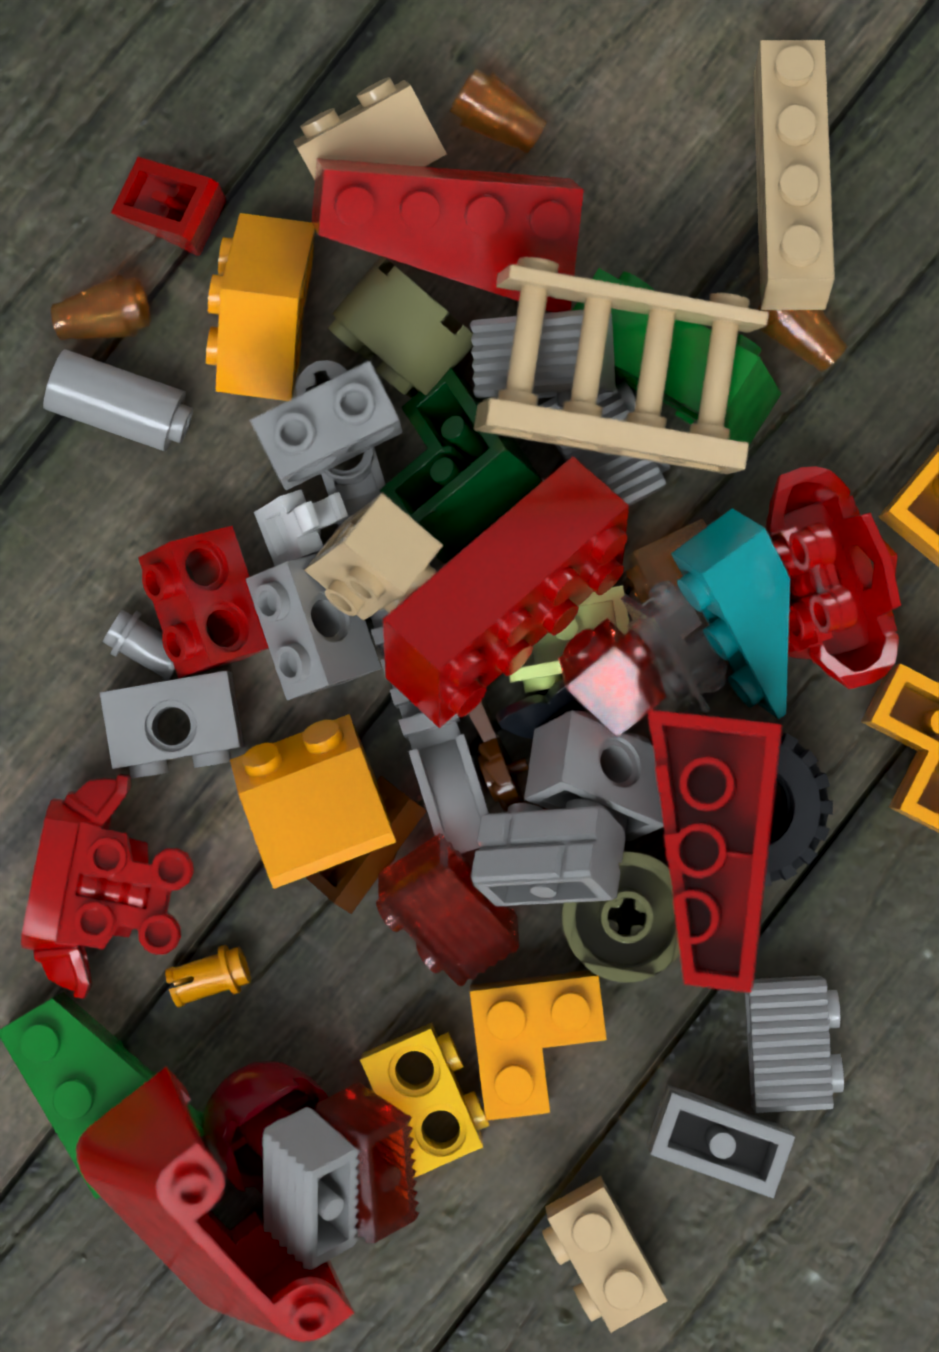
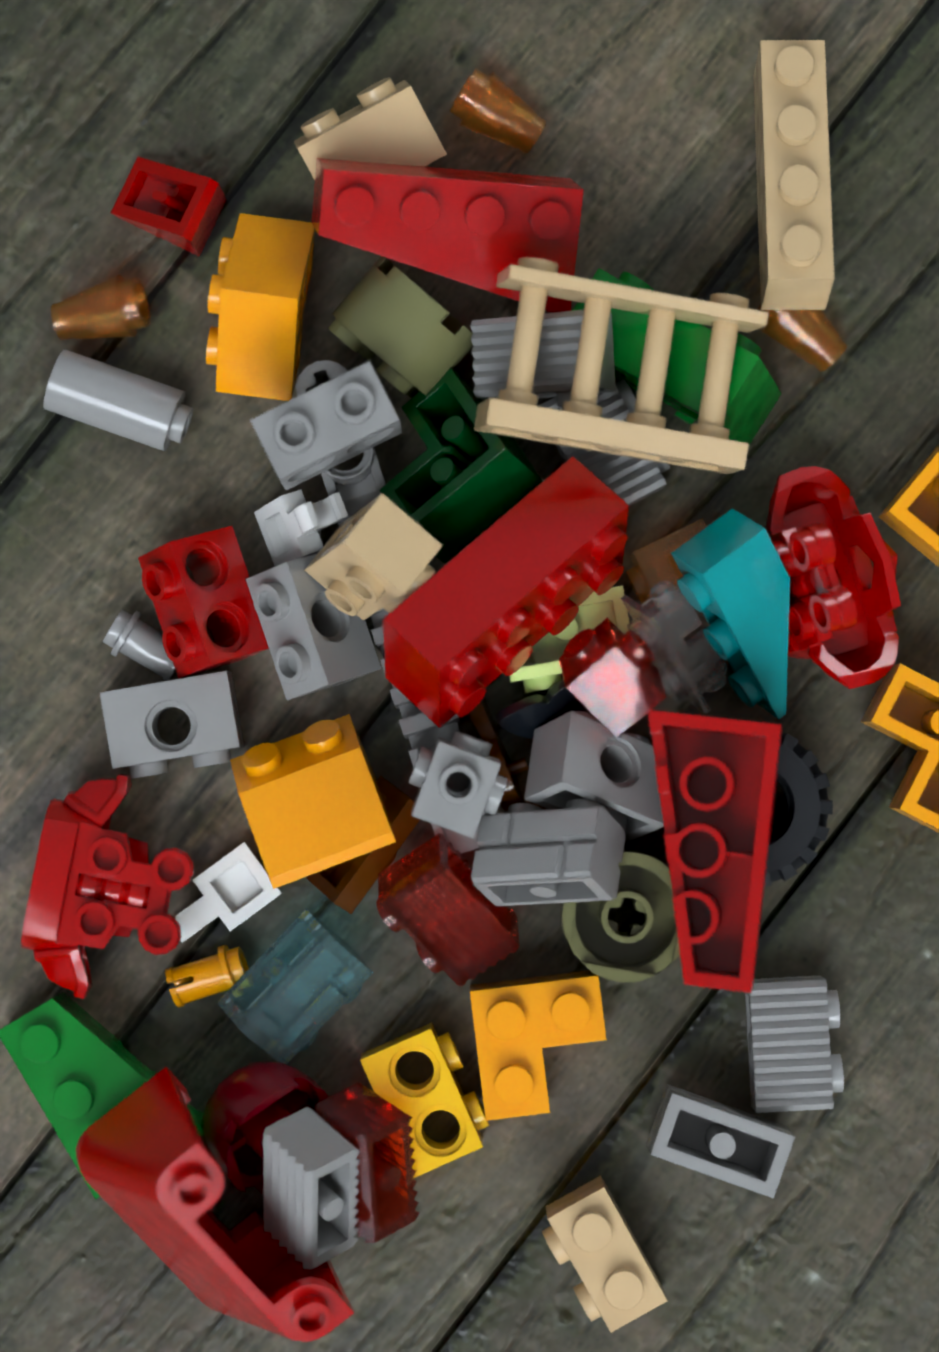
none -> white plate [175,842,282,943]
none -> clear light blue brick [217,908,373,1064]
none -> light grey brick [408,731,508,838]

